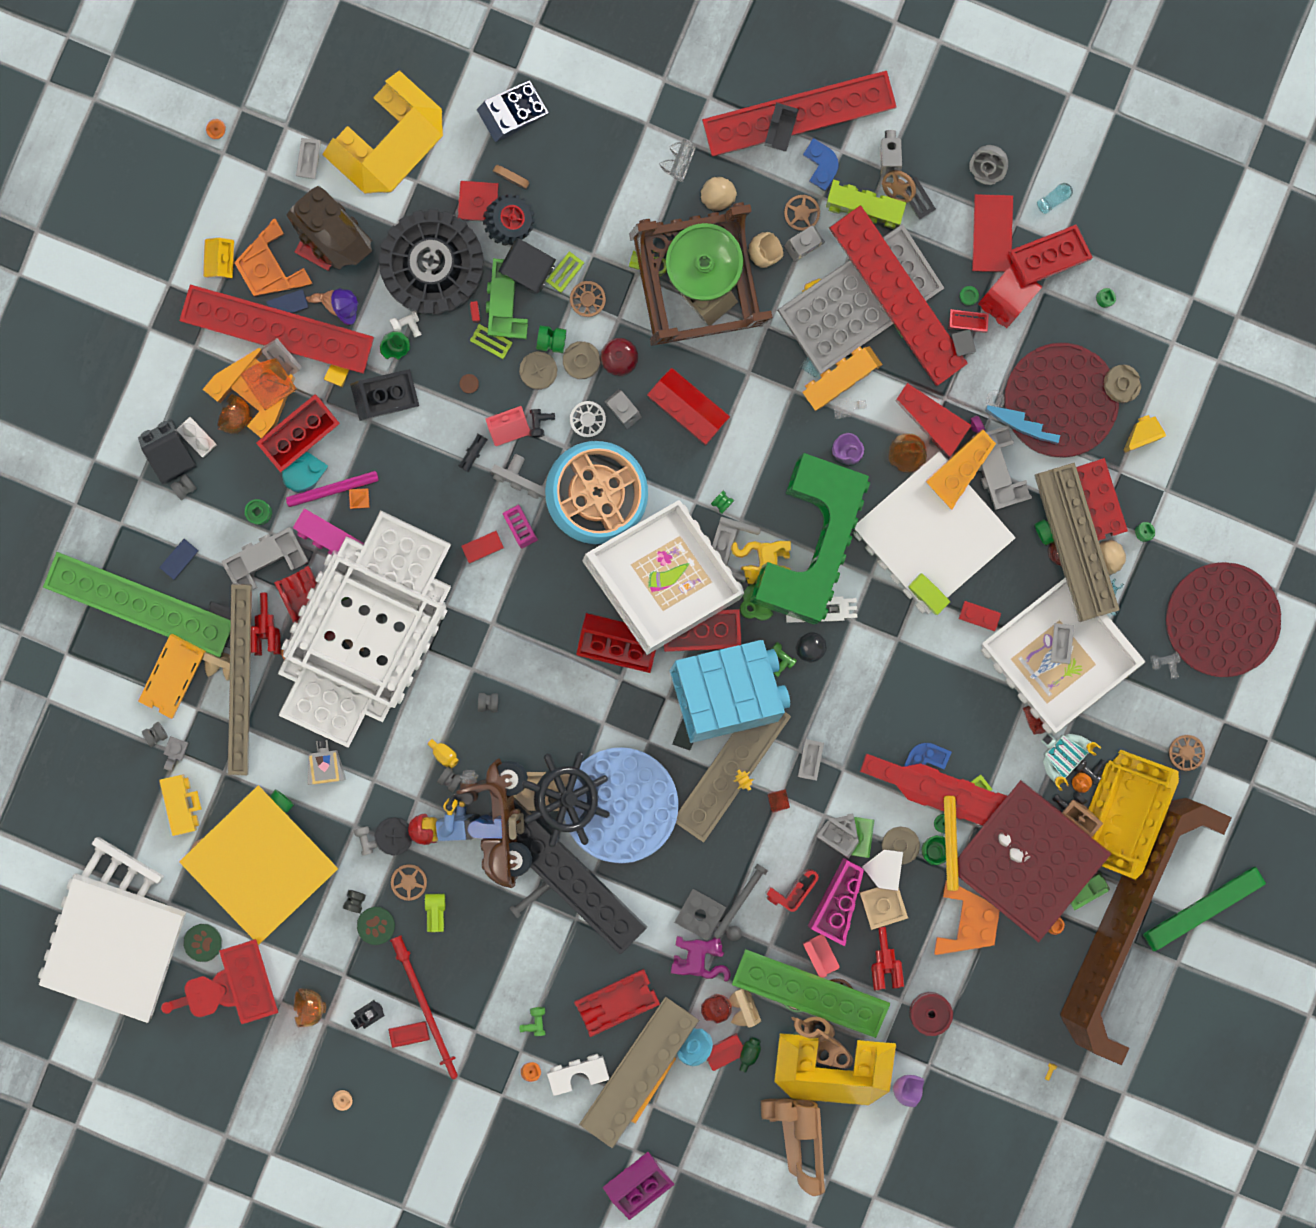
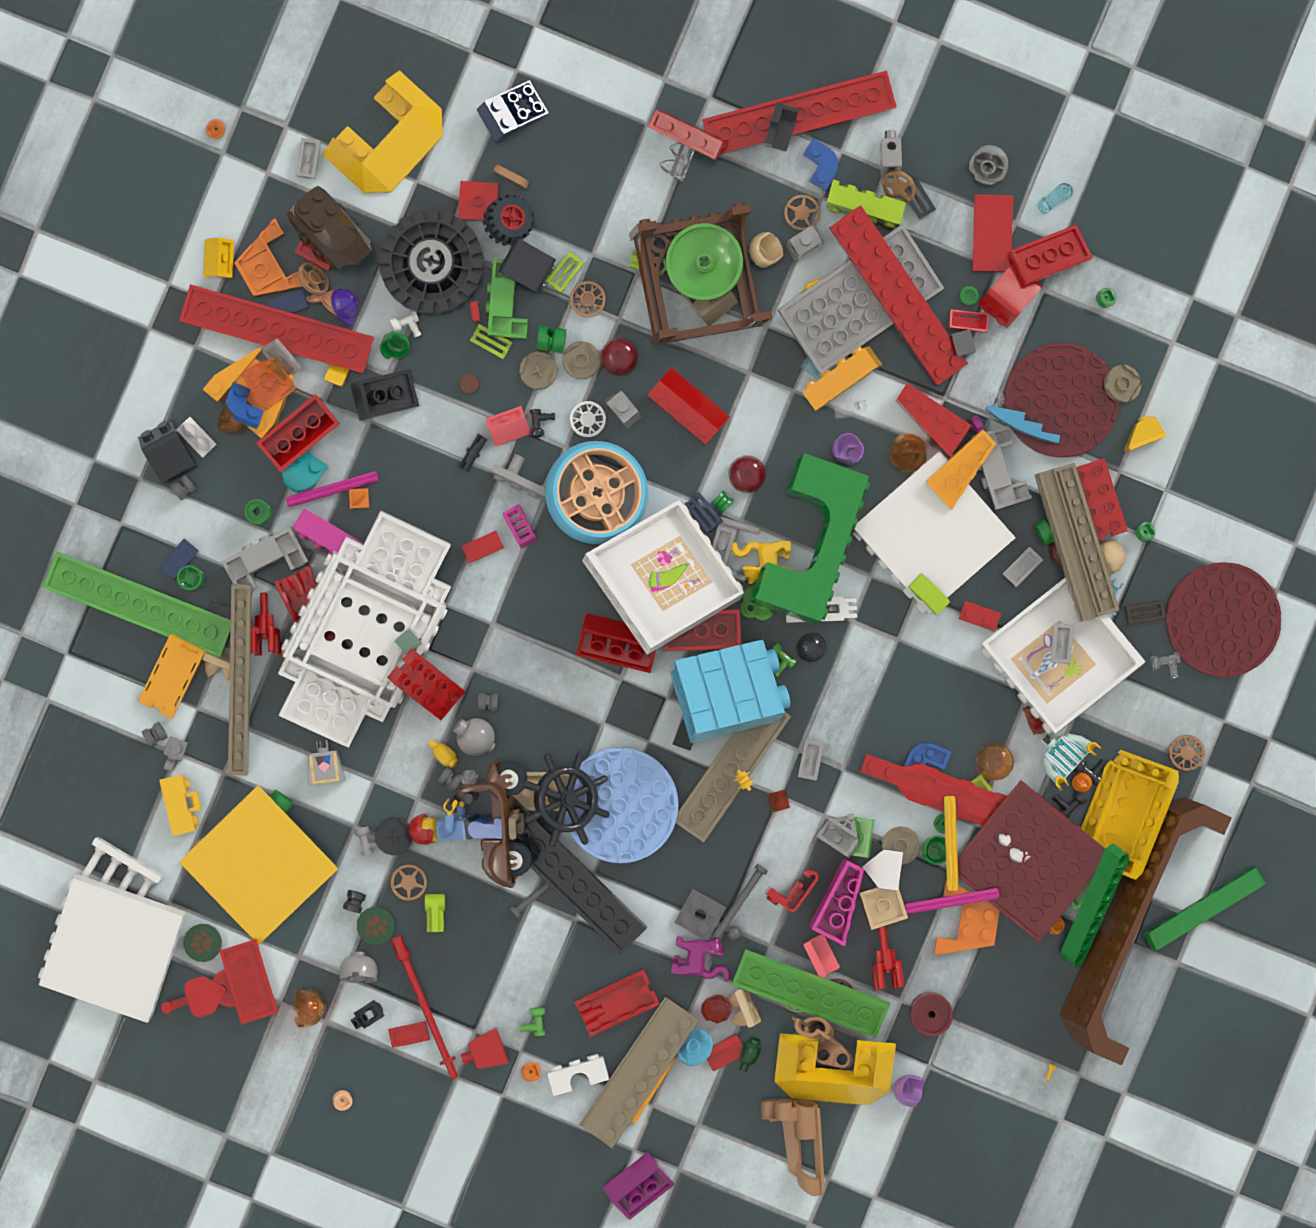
tan hair [700,177,737,211] -> none
medium nougat slope [1062,800,1103,837] -> none
none -> green wheel [177,565,205,591]
none -> blue plate [225,382,264,429]
none -> medium nougat wheel [297,262,329,296]
none -> light grey cylinder [339,952,378,983]
none -> red piece [387,648,466,721]
none -> sand green tile [394,628,422,654]
none -> light grey brick [453,718,495,756]
none -> red torso [461,1027,509,1069]
none -> fence [648,110,729,160]
none -> dark blue tile [684,491,723,533]
none -> dark red cylinder [728,455,766,493]
none -> dark pink axle [905,888,1000,914]
none -> clear orange cylinder [975,743,1014,781]
none -> light grey plate [1002,546,1043,587]
none -> green beam [1060,843,1130,967]
none -> dark brown tile [1125,600,1167,625]

